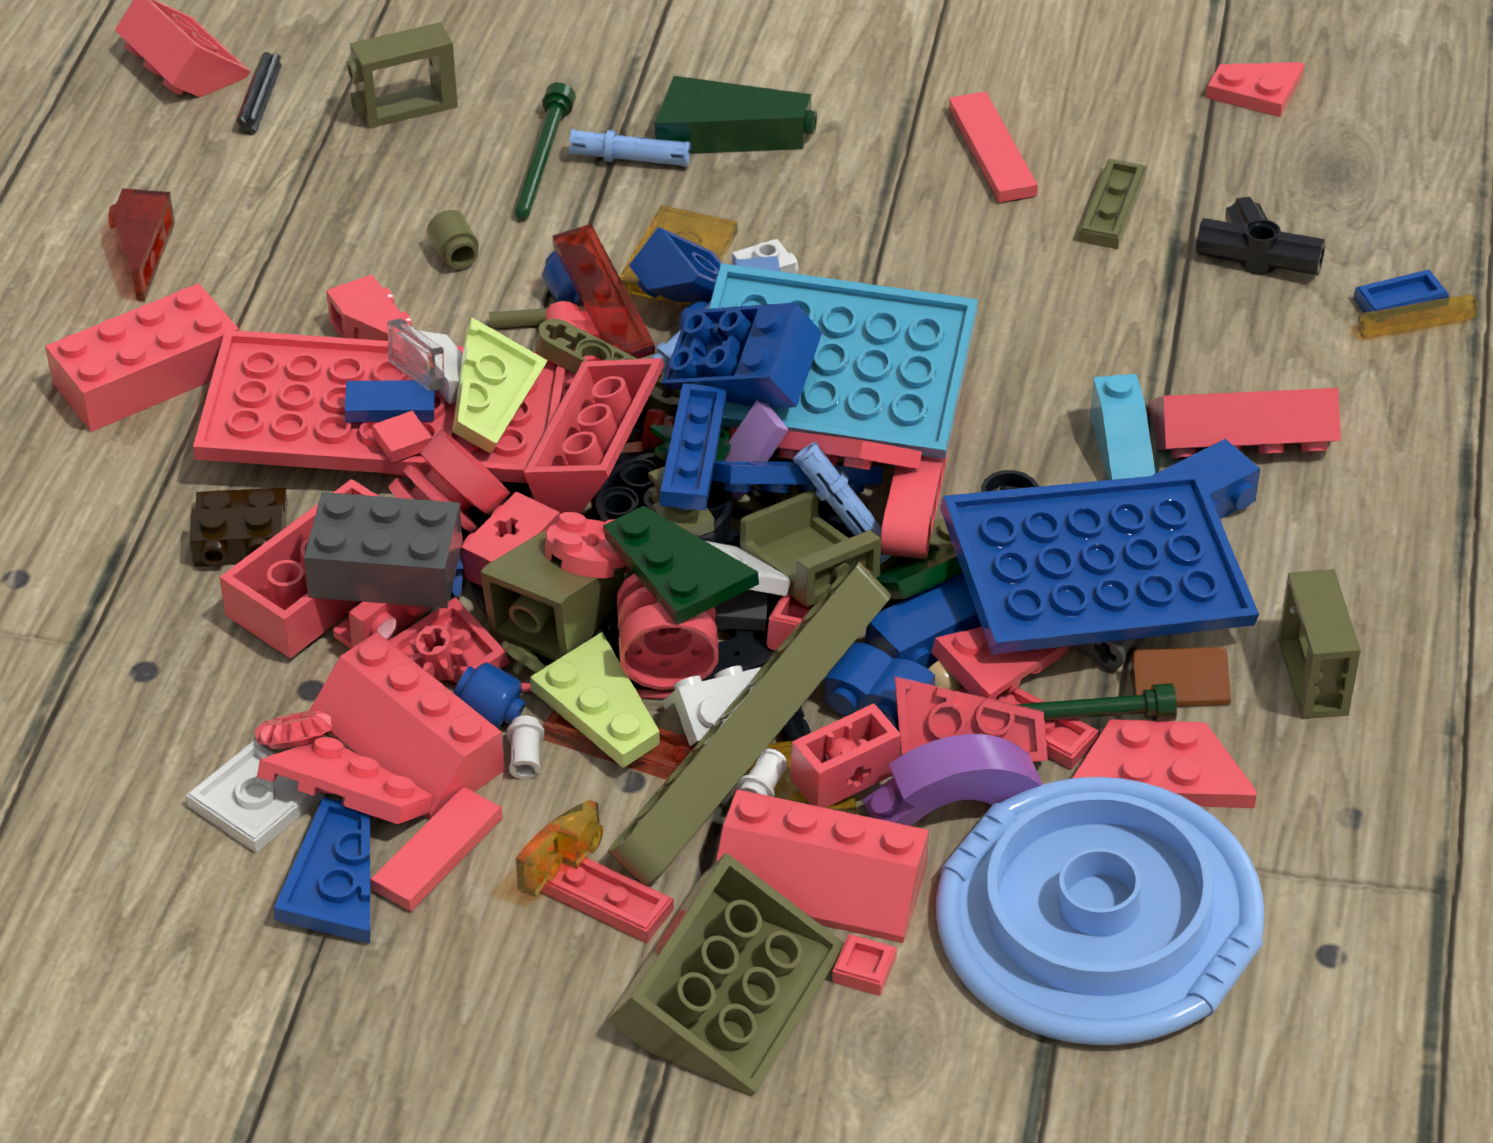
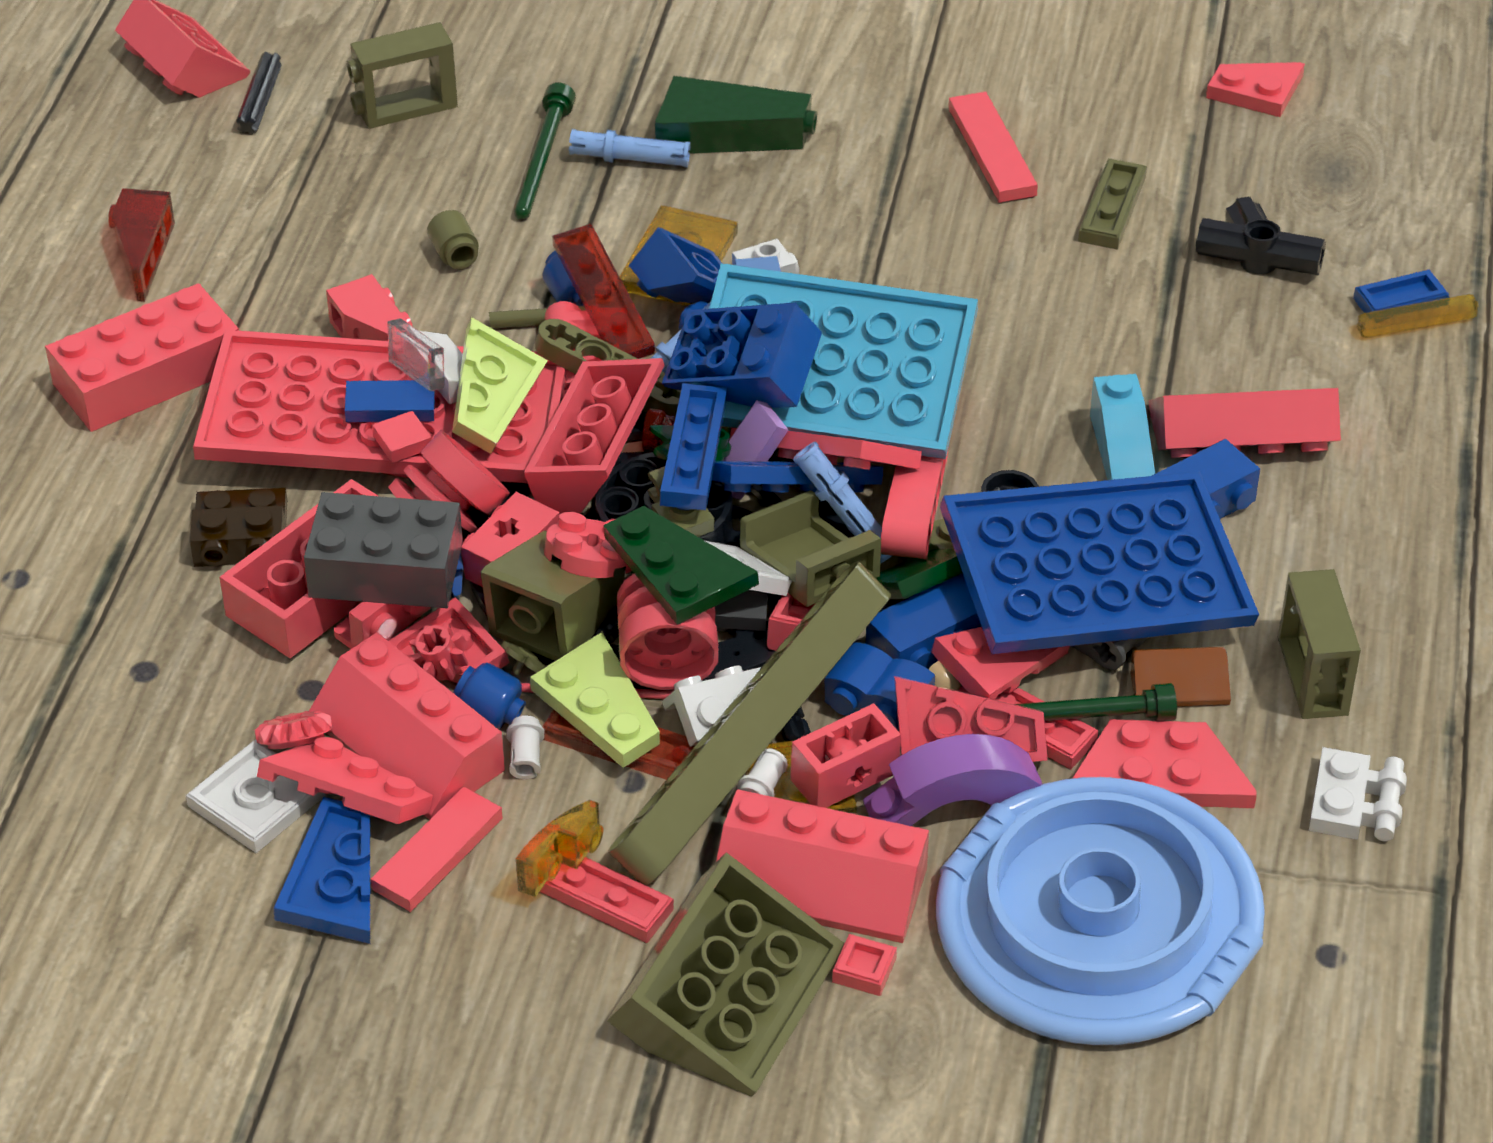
none -> white plate [1309,747,1407,841]

